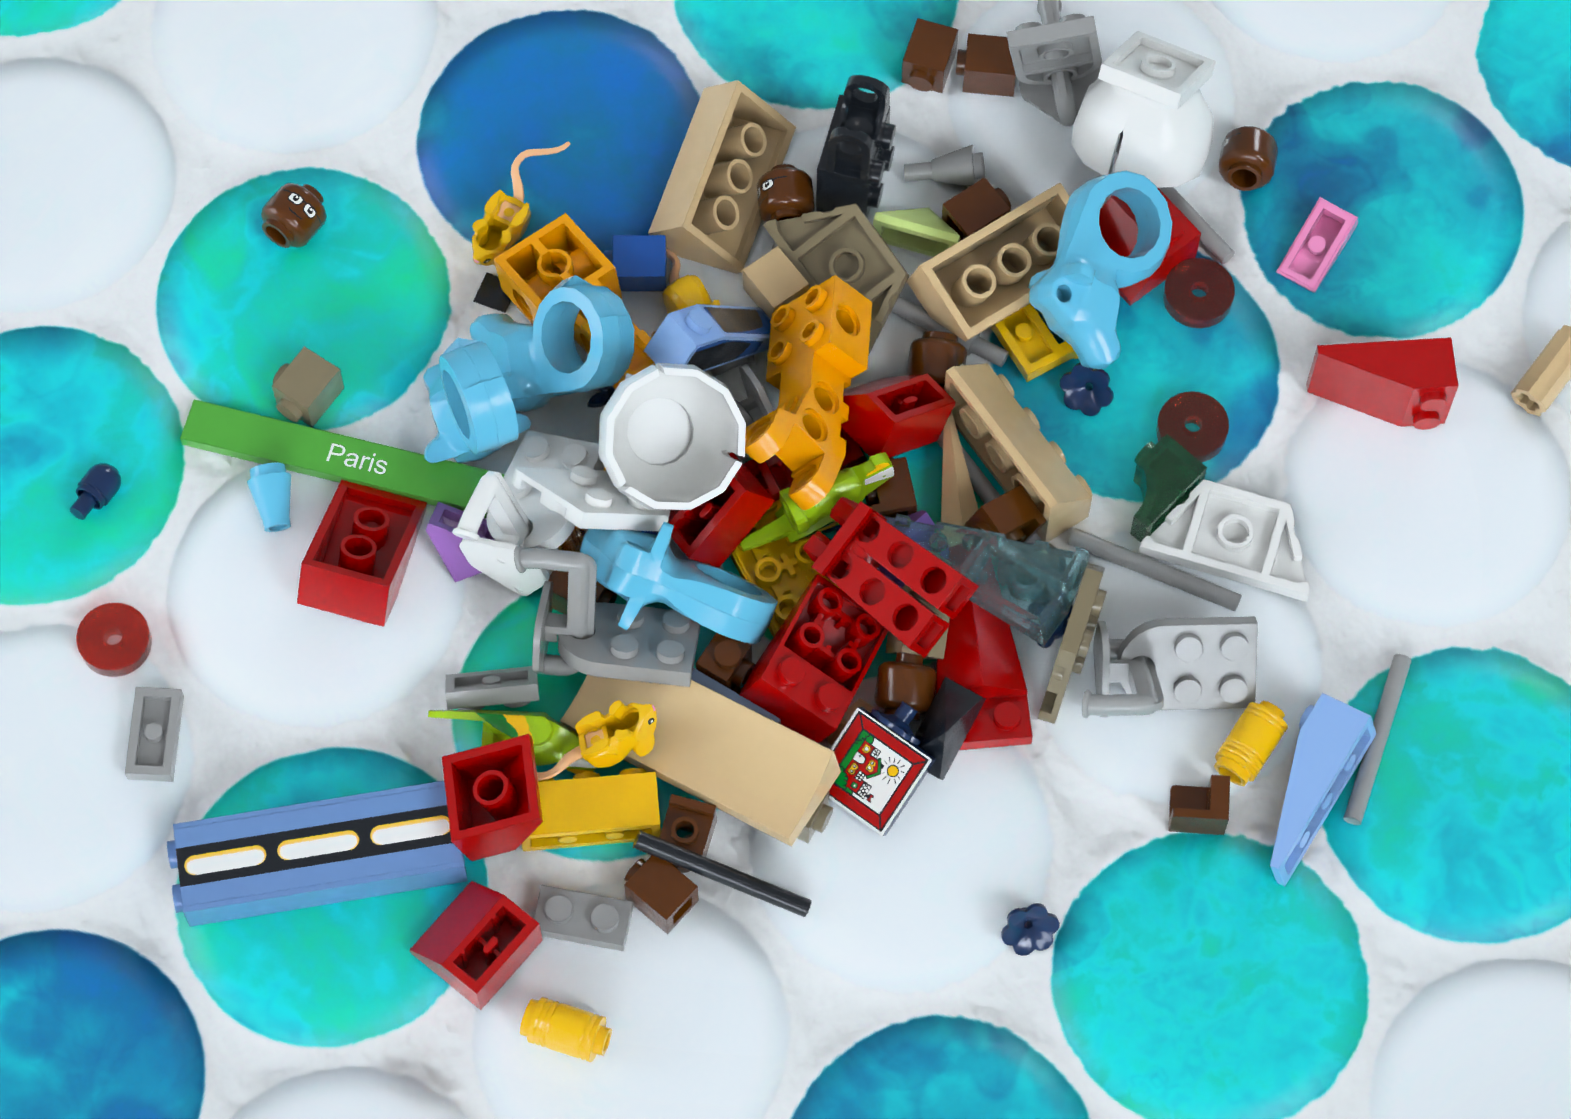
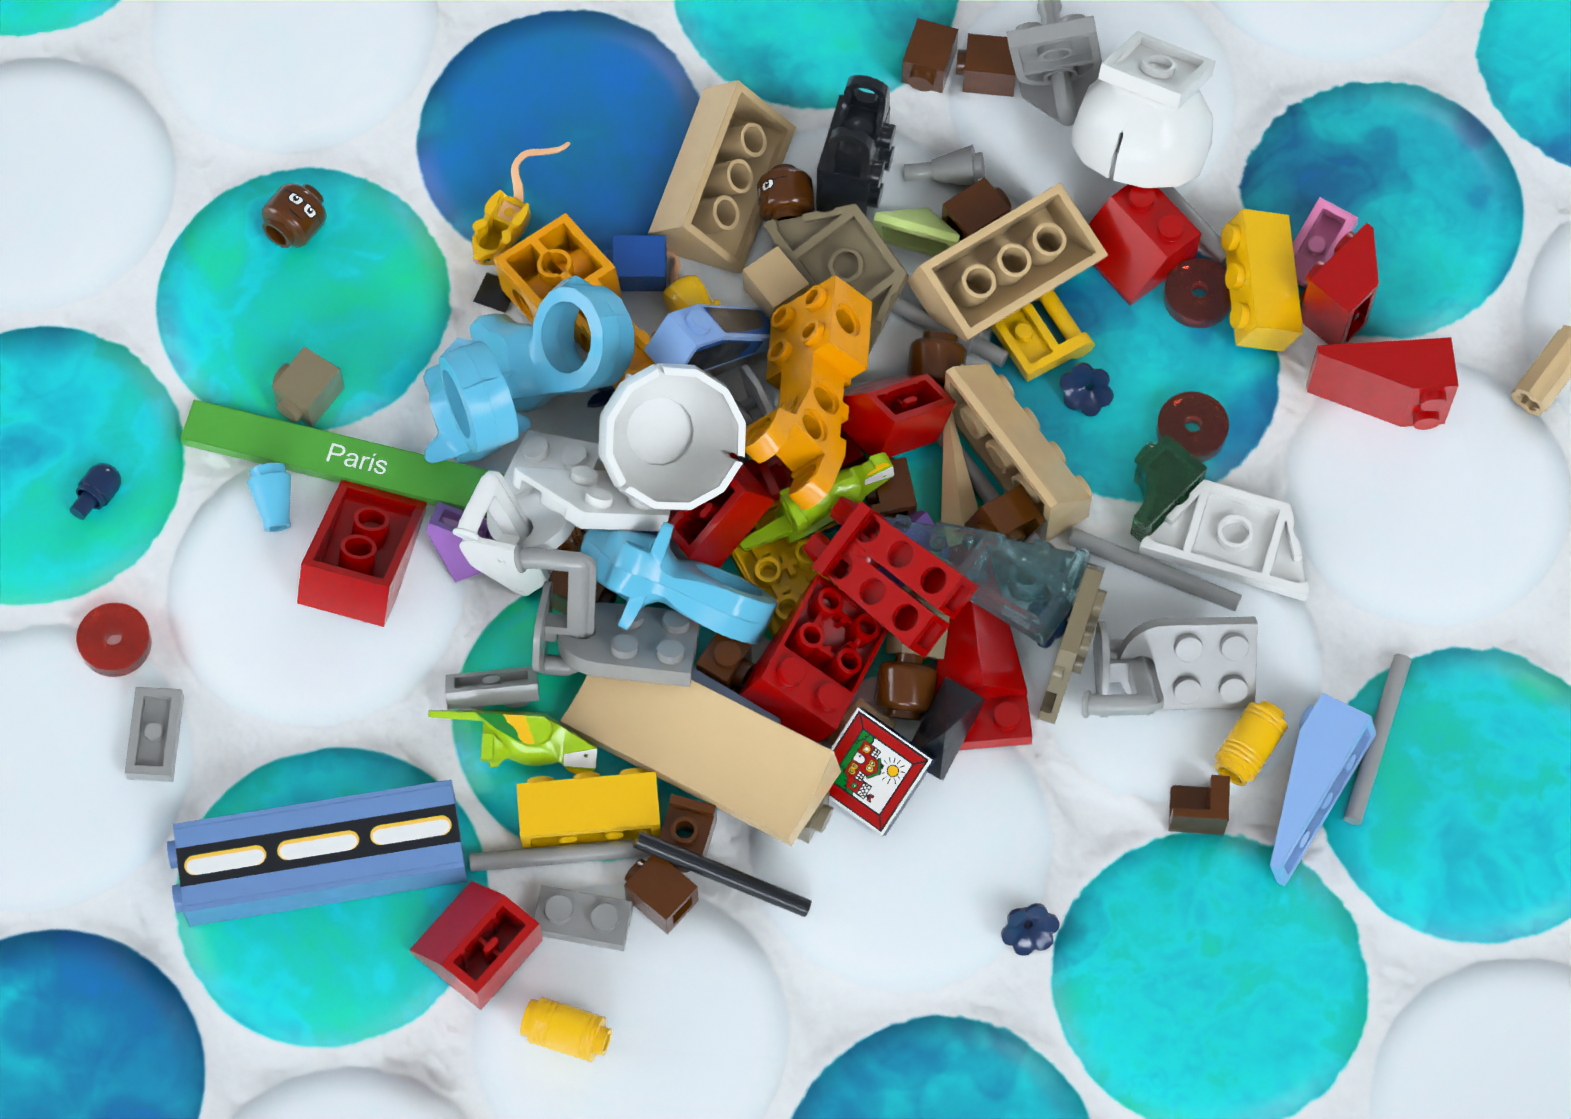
red slope [442,734,543,861] -> none
yellow animal [537,700,657,780] -> none
dark blue plant [870,701,921,746] -> none
medium azure animal [1028,171,1172,369] -> none
reddish brown head [1219,126,1278,191] -> none
none -> light grey bar [469,839,651,872]
none -> yellow brick [1221,209,1304,352]
none -> red slope [1300,223,1379,345]

